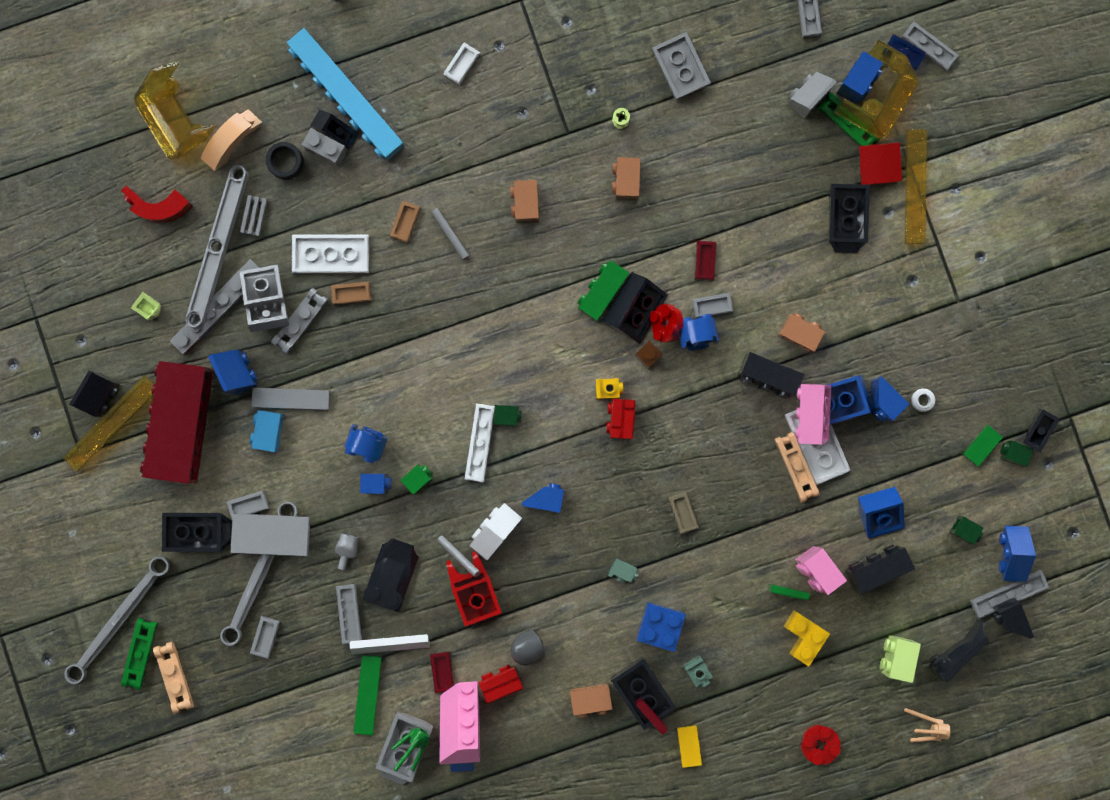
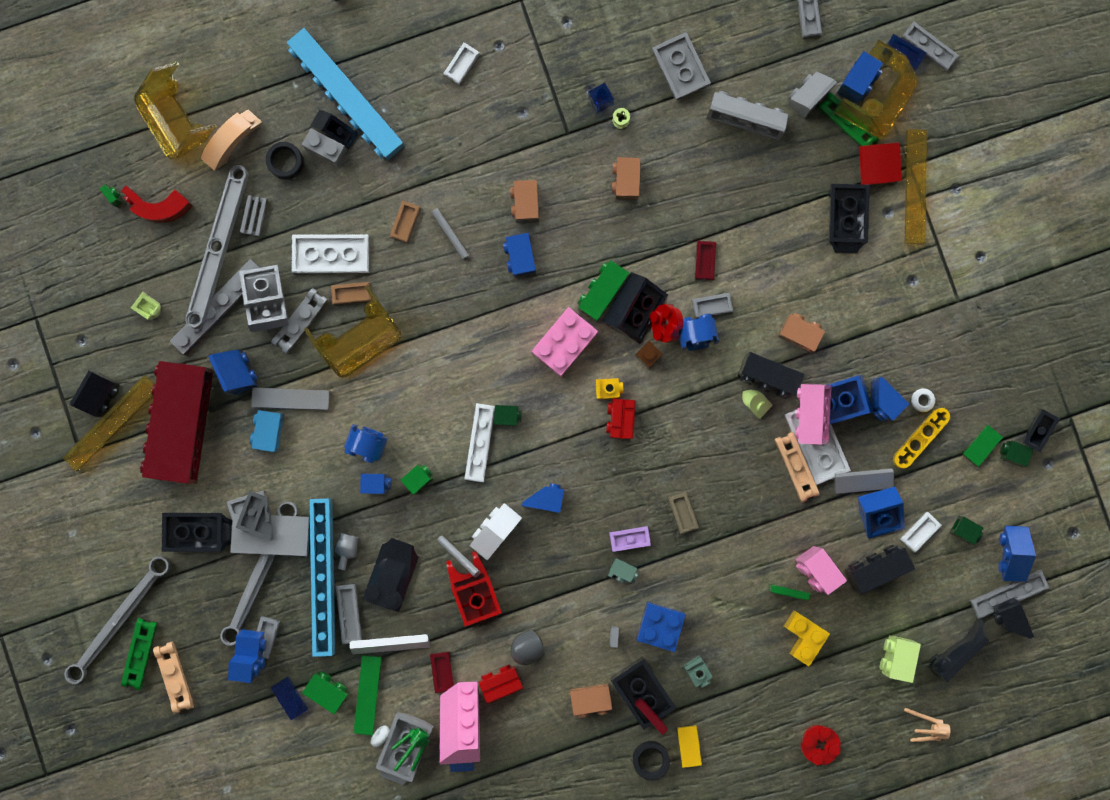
none -> green plate [99,184,122,207]
none -> blue brick [228,629,267,683]
none -> dark grey wing [236,491,273,540]
none -> clear blue plate [270,677,308,720]
none -> green brick [302,671,350,714]
none -> clear yellow windscreen [304,285,402,378]
none -> medium azure brick [310,498,336,656]
none -> white piece [371,725,390,748]
none -> blue brick [503,233,536,277]
none -> bright pink brick [531,307,598,377]
none -> clear blue brick [588,83,614,113]
none -> lavender plate [609,526,651,552]
none -> light grey tile [609,626,619,648]
none -> black tyre [633,741,670,780]
none -> light grey slope [707,91,788,140]
none -> yellowish green plate [742,389,772,419]
none -> light grey tile [835,469,894,494]
none -> yellow beam [893,408,950,468]
none -> white tile [900,512,942,553]

